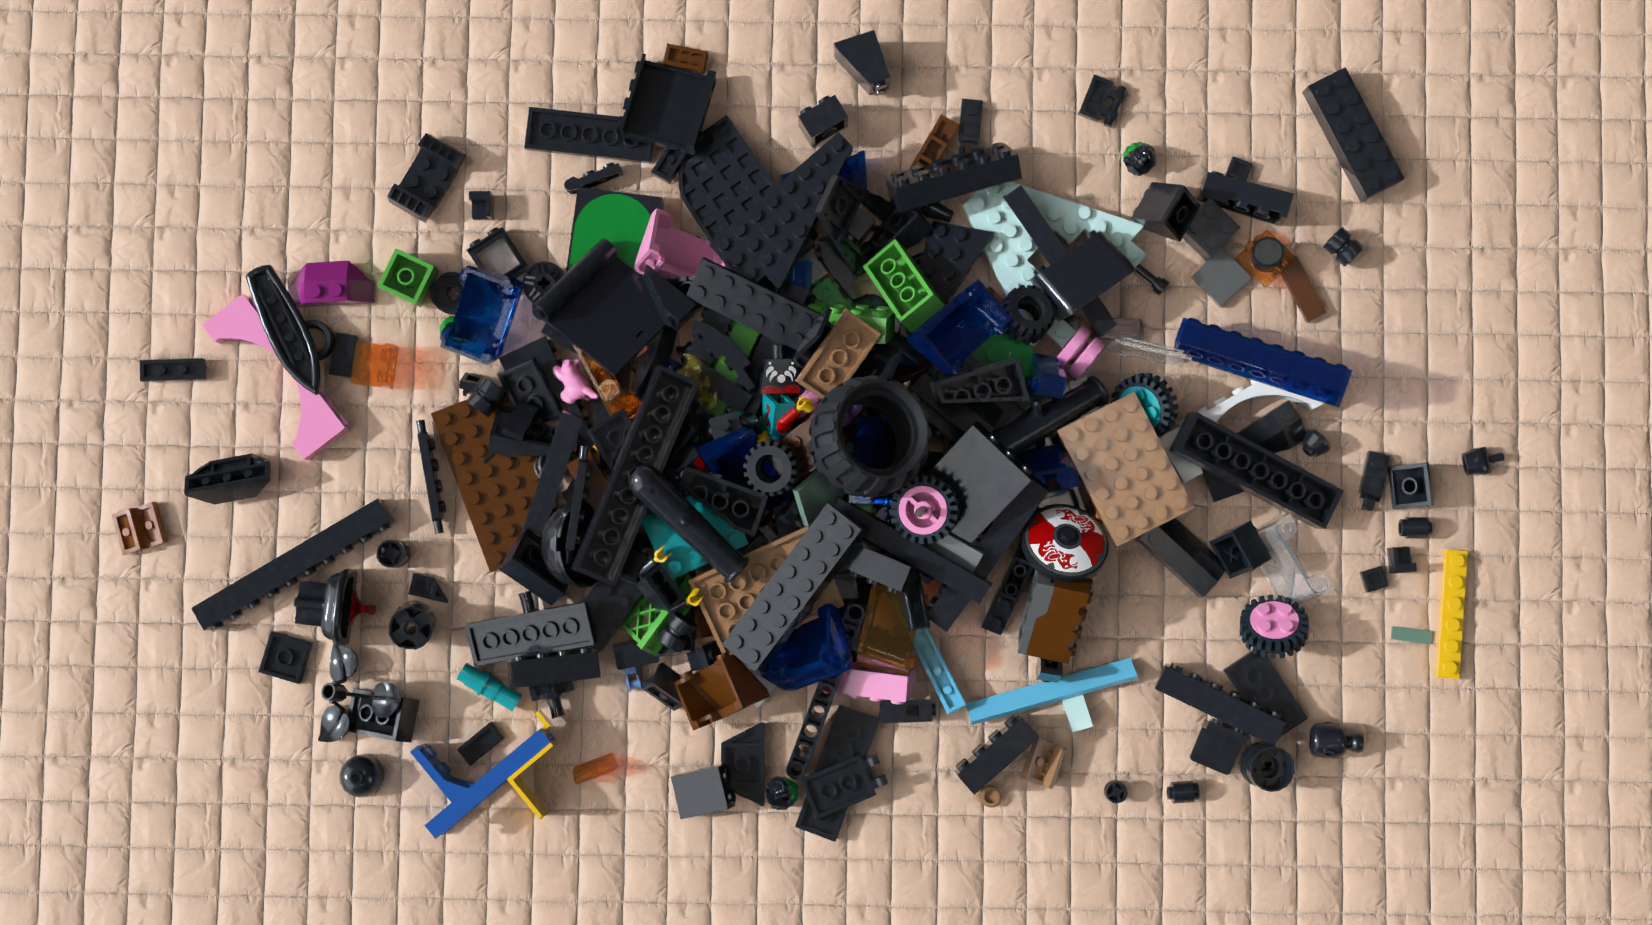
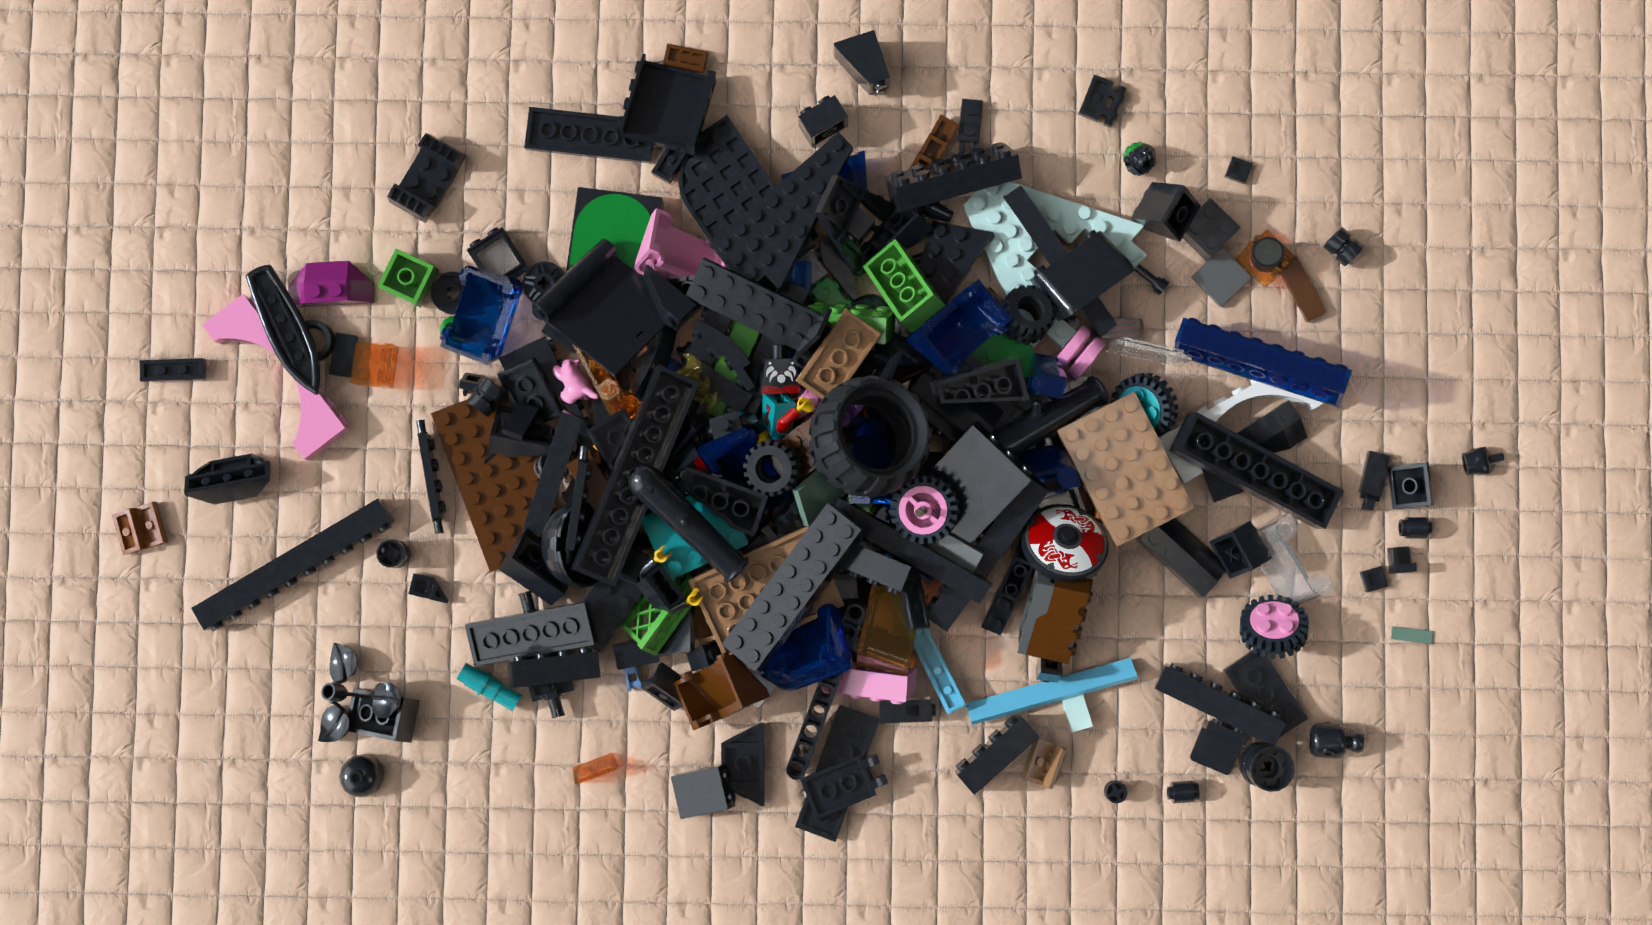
black tile [258,631,313,684] -> none
black piece [294,568,376,646] -> none
black cylinder [389,600,436,650] -> none
blue piece [410,710,559,839] -> none
black tile [457,722,504,766] -> none
black panel [469,191,494,220] -> none
black hinge [564,162,623,194] -> none
black wheel [658,612,698,653] -> none
black piece [766,776,799,810] -> none
medium nougat tile [979,785,1001,808] -> none
black wedge [1197,171,1294,226] -> none
black brick [1302,67,1405,203] -> none
black cone [1302,430,1330,457] -> none
yellow plate [1435,549,1468,679] -> none

